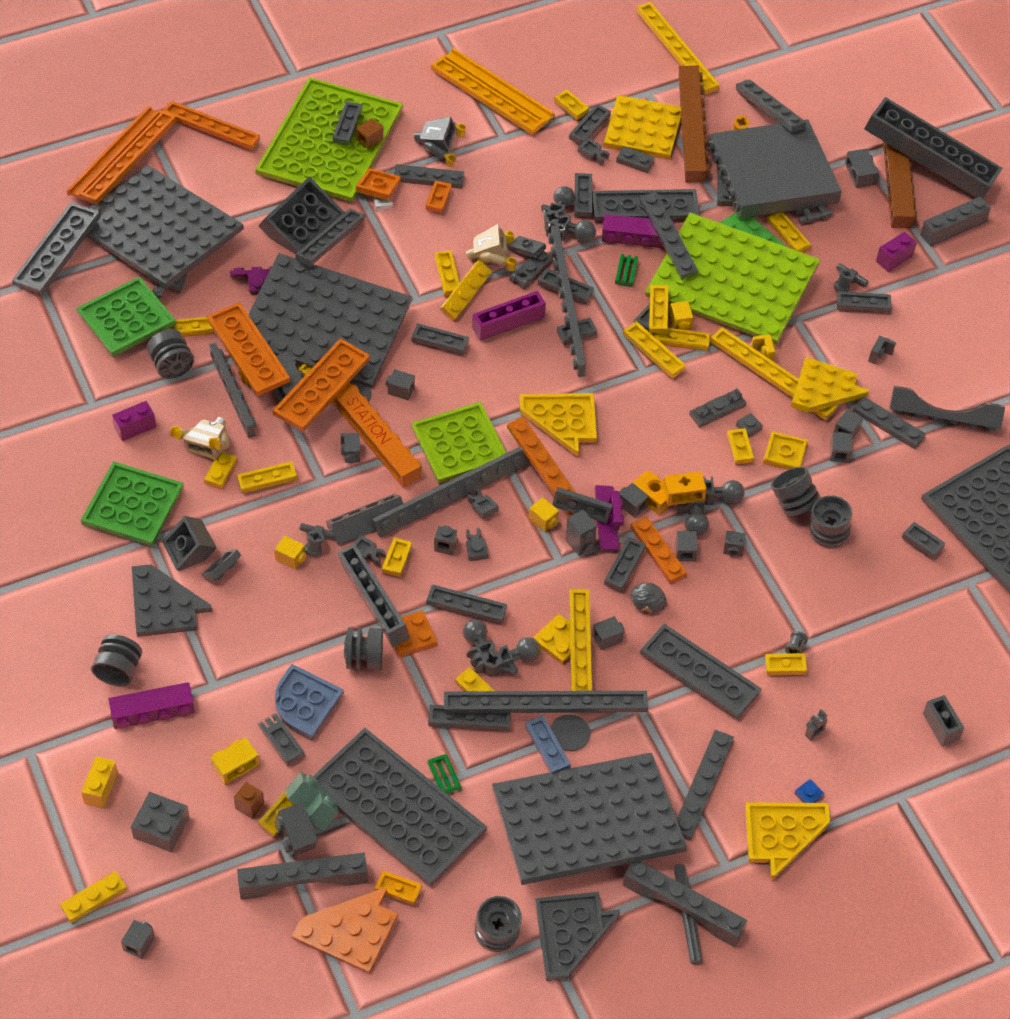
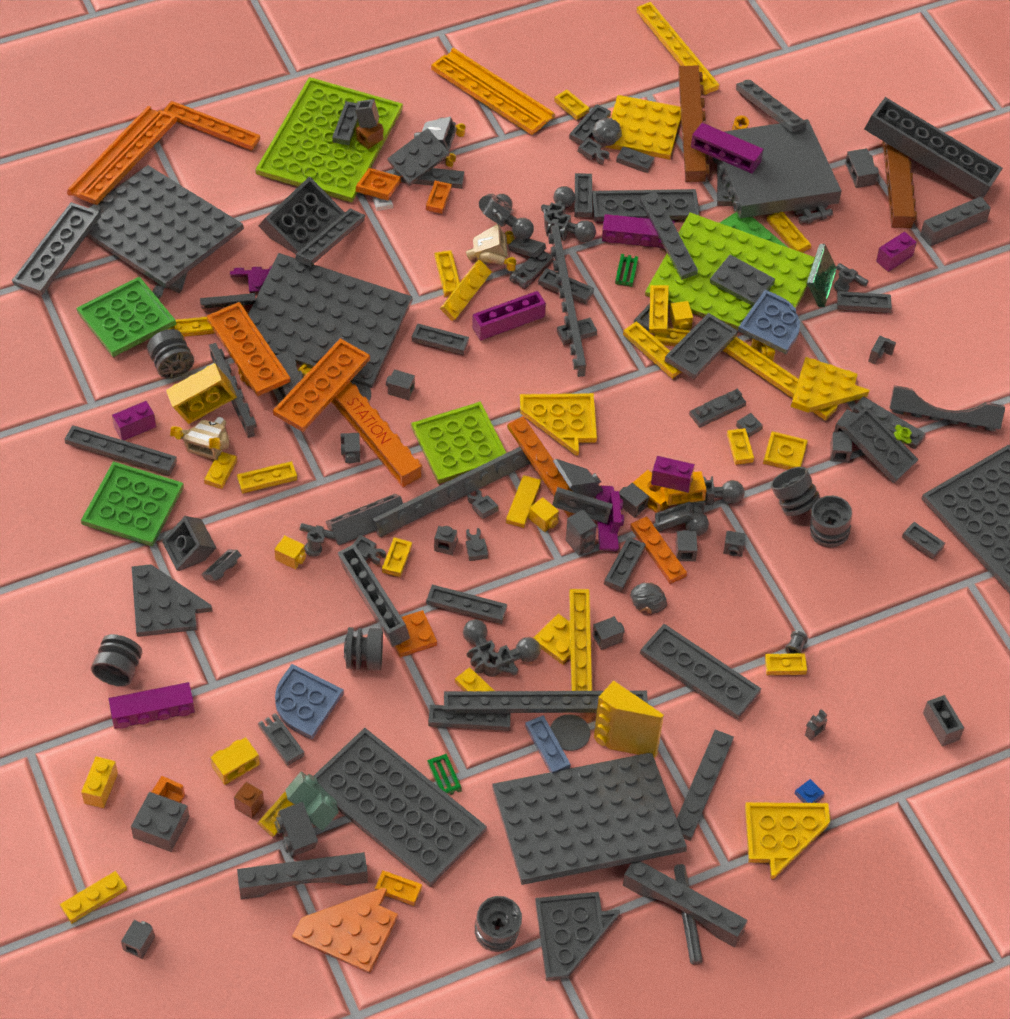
none -> dark grey plate [64,425,177,475]
none -> orange panel [151,775,185,803]
none -> yellow brick [166,363,237,424]
none -> dark grey tile [200,293,256,309]
none -> dark grey brick [355,99,379,128]
none -> dark grey plate [387,128,450,186]
none -> dark grey piece [479,194,534,240]
none -> yellow tile [506,475,541,528]
none -> dark grey slope [553,459,603,498]
none -> dark grey hair [592,118,622,148]
none -> yellow slope [594,680,664,758]
none -> magenta brick [651,456,695,493]
none -> dark grey tile [655,502,693,532]
none -> dark grey plate [665,313,738,379]
none -> magenta brick [691,123,764,174]
none -> dark grey plate [710,255,775,306]
none -> sand blue plate [738,290,800,354]
none -> tile [807,244,837,308]
none -> dark grey plate [841,406,919,483]
none -> lime plate [894,425,912,444]

